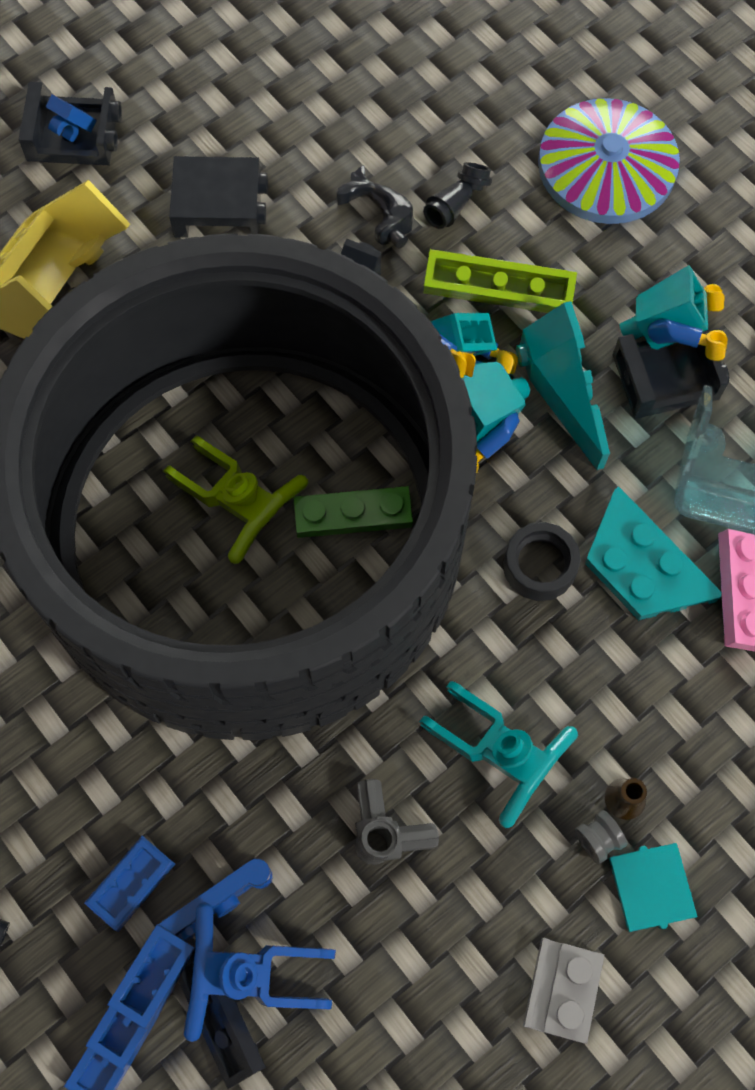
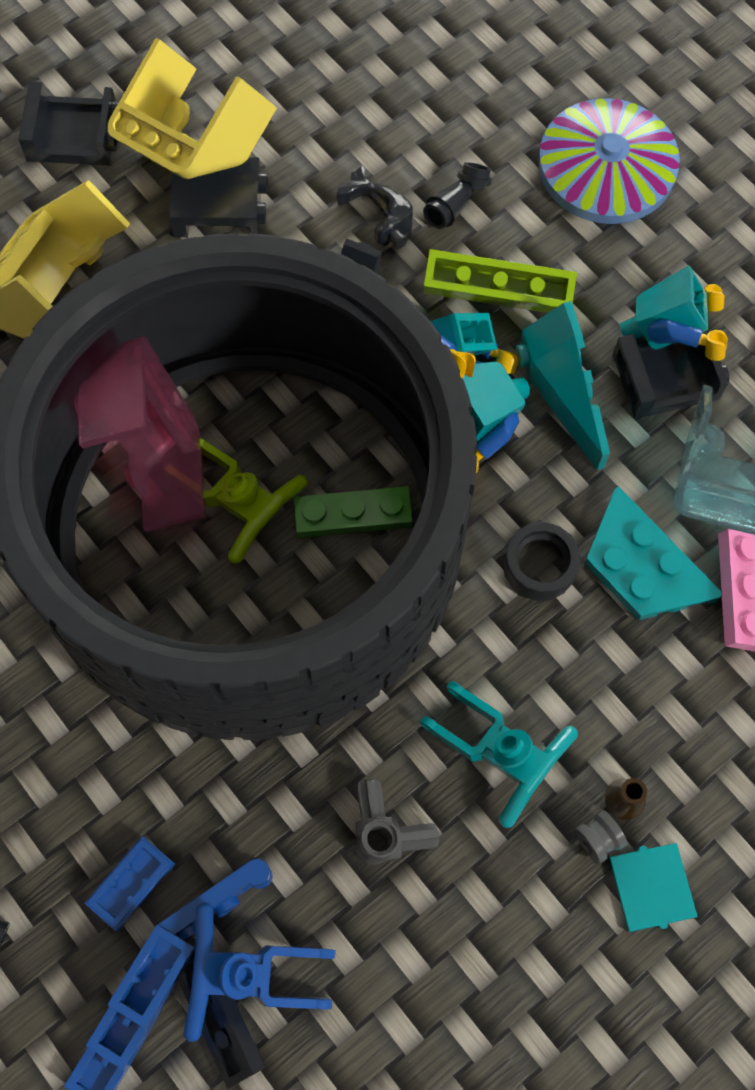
blue tile [46,94,97,142] -> none
light grey plate [523,938,605,1044] -> none
none -> clear pink windscreen [74,336,206,532]
none -> light yellow windscreen [108,38,277,179]

